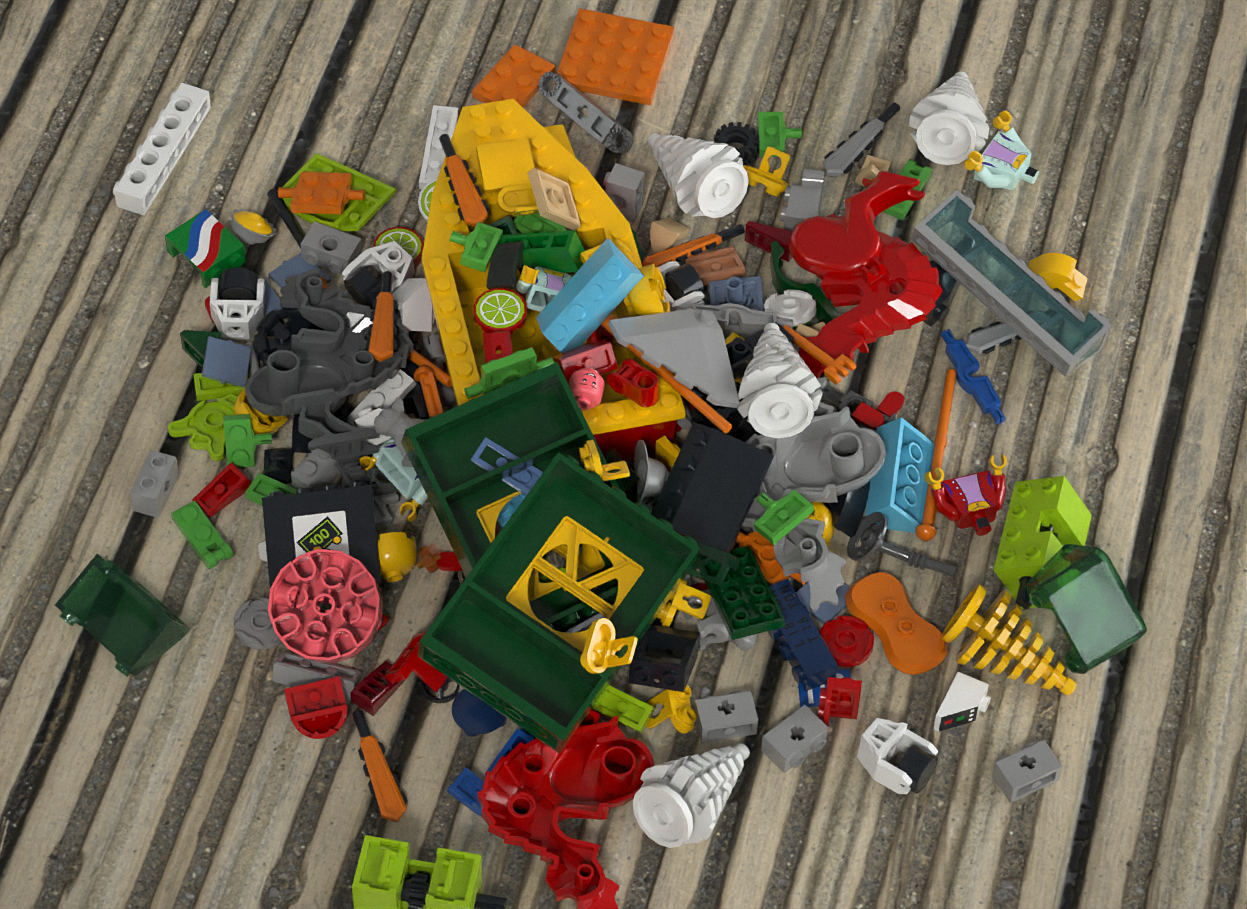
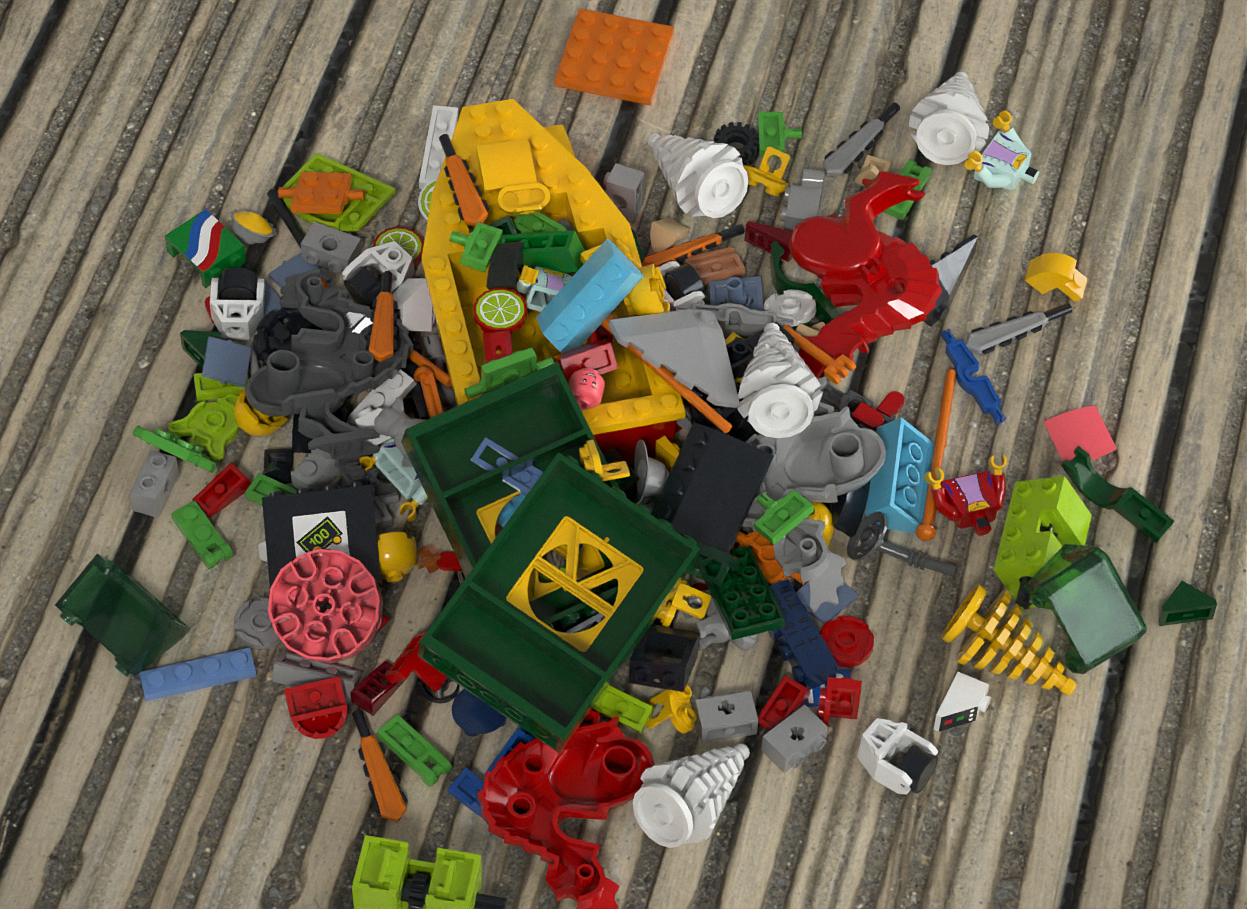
white brick [113,83,211,215] -> none
bright green plate [223,414,272,468] -> none
orange plate [472,44,556,107] -> none
tan tile [528,168,581,230] -> none
dark grey piece [538,72,633,154] -> none
yellow bracket [580,618,638,674] -> none
red piece [607,358,659,407] -> none
orange plate [845,572,948,675] -> none
window [911,189,1112,377] -> none
light grey brick [992,740,1062,803] -> none
none -> bright green plate [133,425,217,473]
none -> medium blue plate [139,648,256,701]
none -> bright green plate [377,714,452,787]
none -> red slope [758,675,810,731]
none -> coral slope [1044,405,1117,462]
none -> dark green piece [1061,446,1175,543]
none -> dark green slope [1158,581,1217,626]

